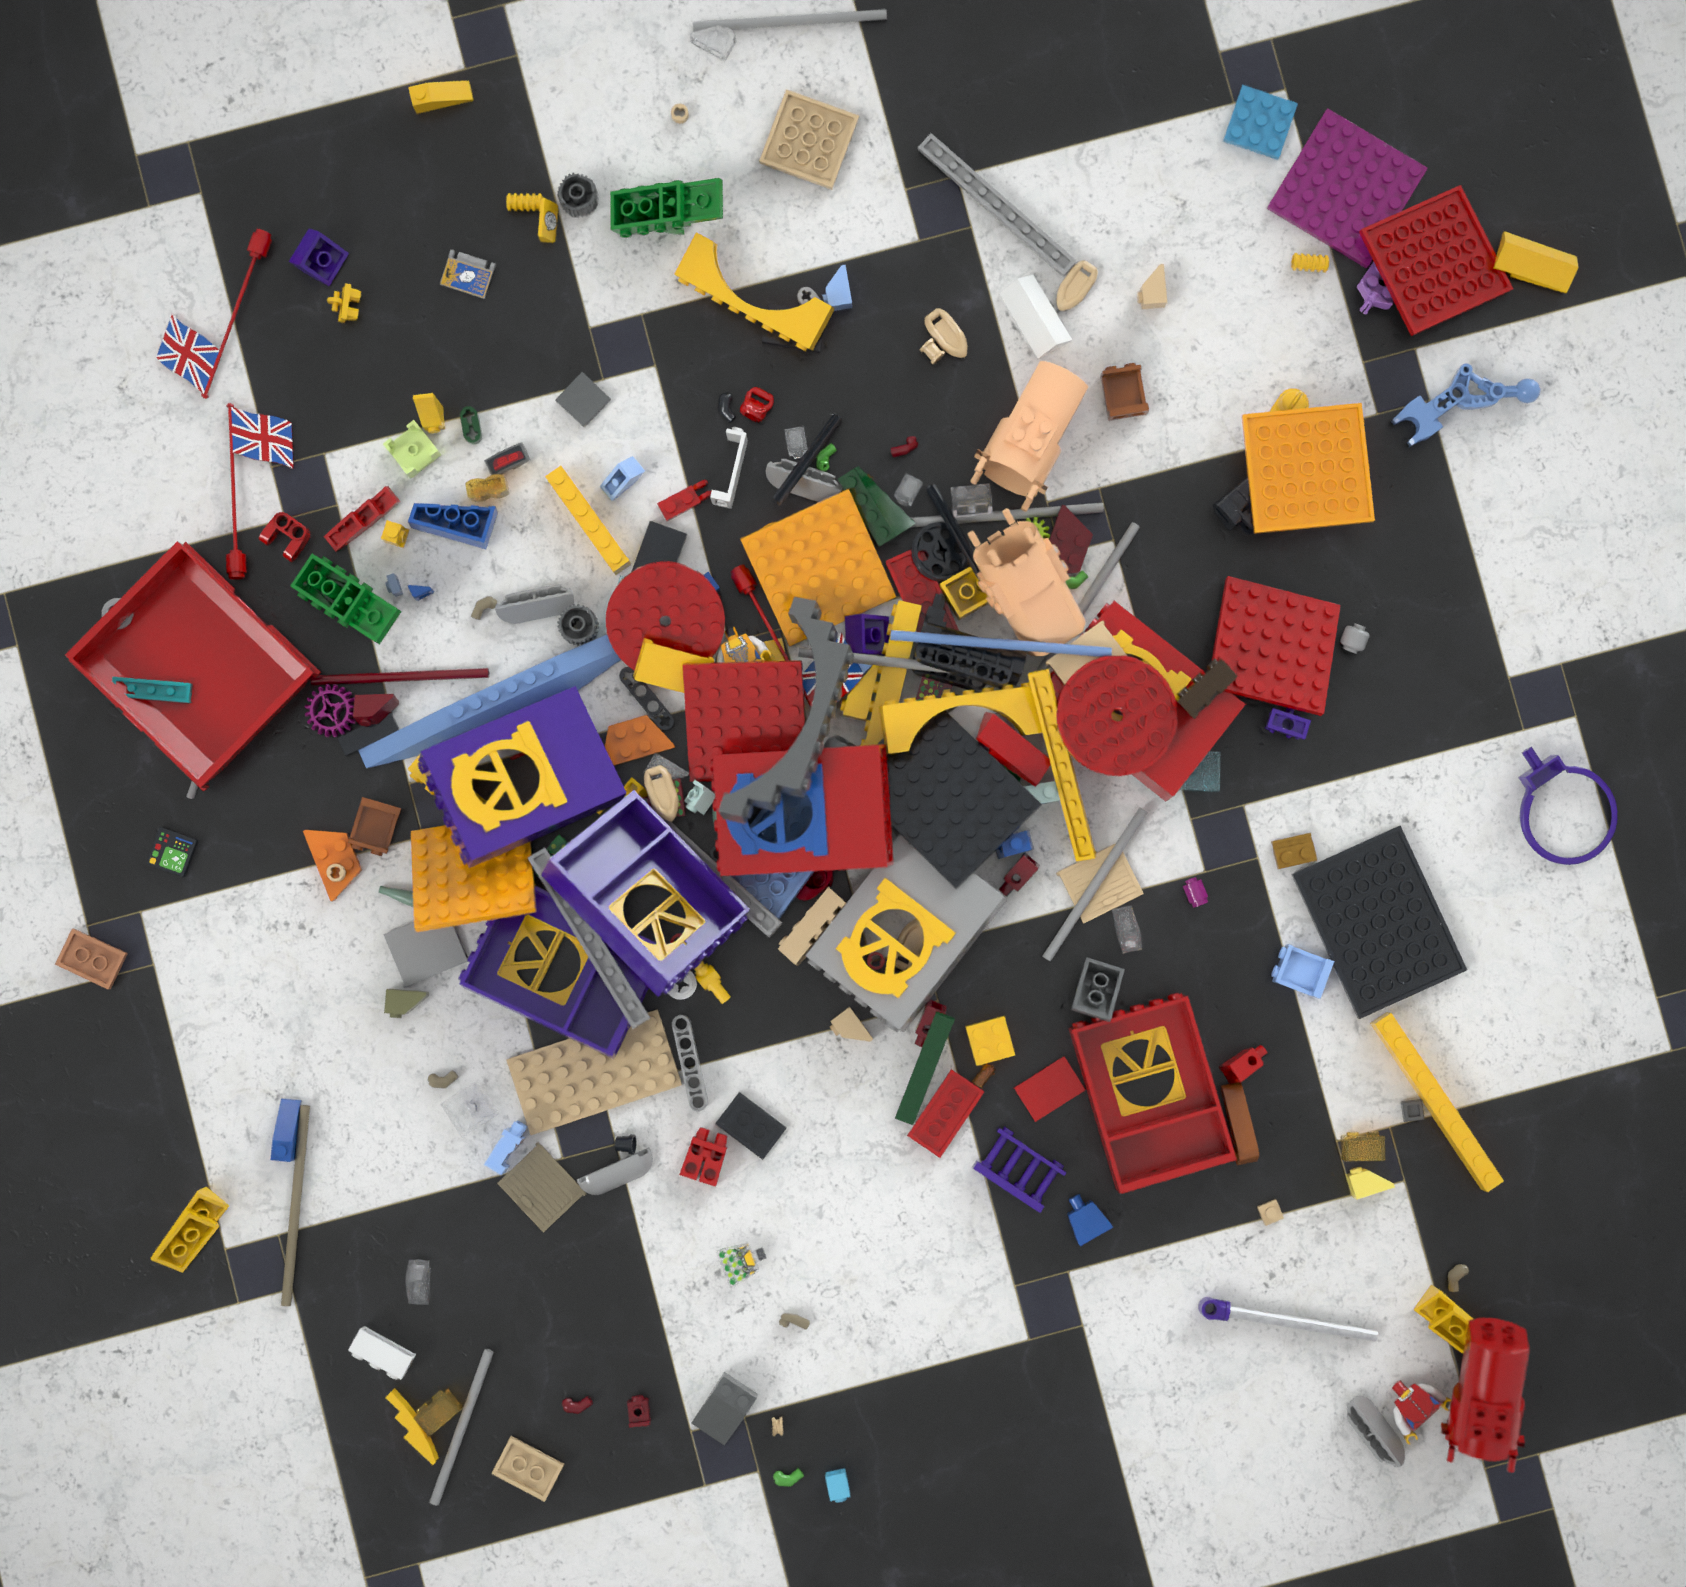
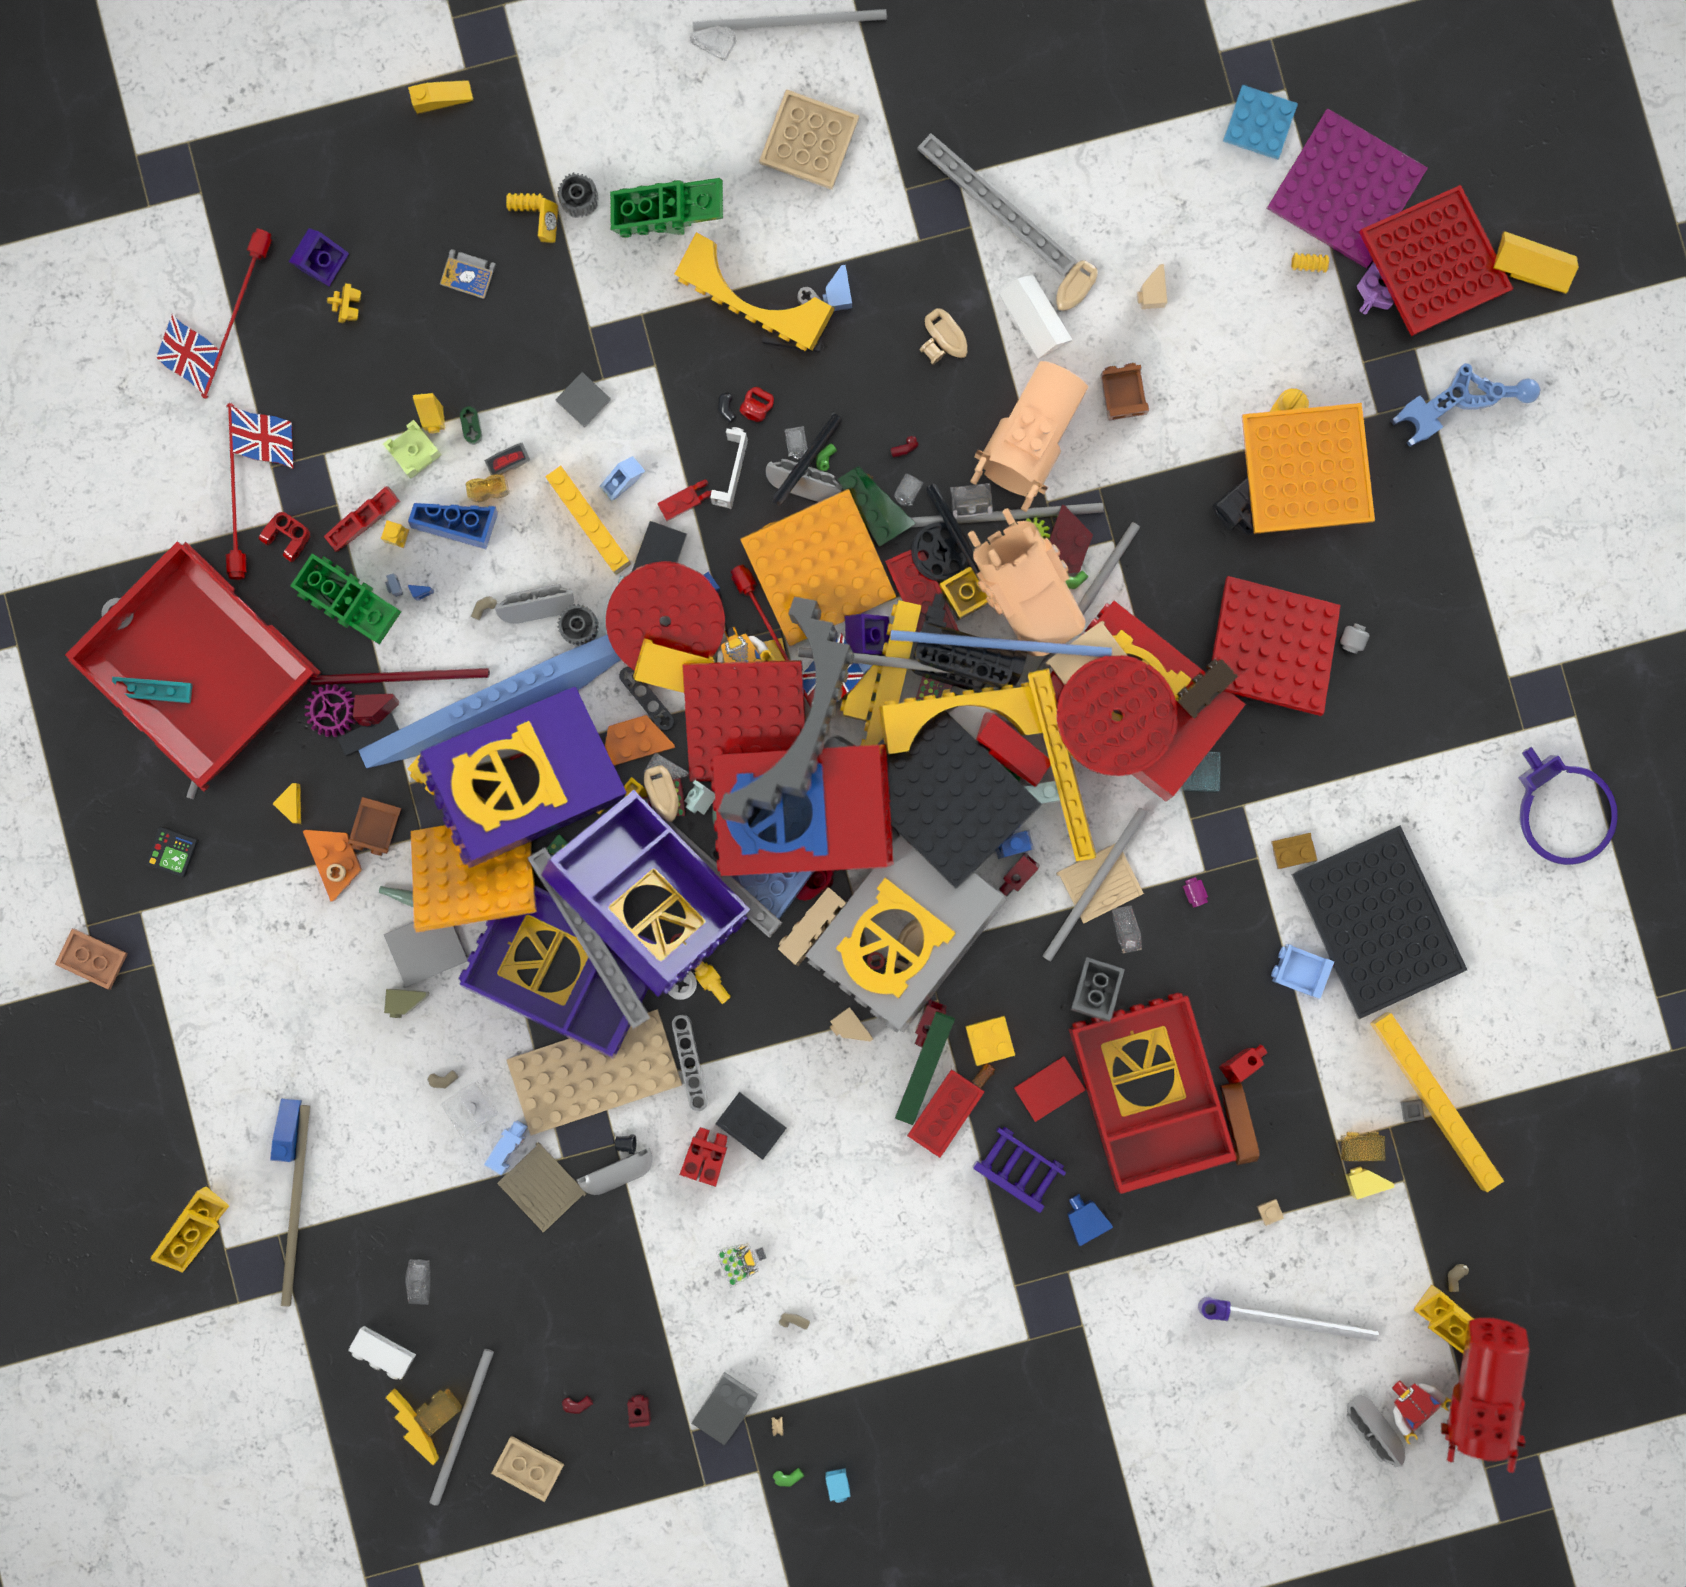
tan bush [671,104,689,124] -> none
dark purple piece [1265,708,1311,740] -> none
none -> yellow slope [273,783,301,824]

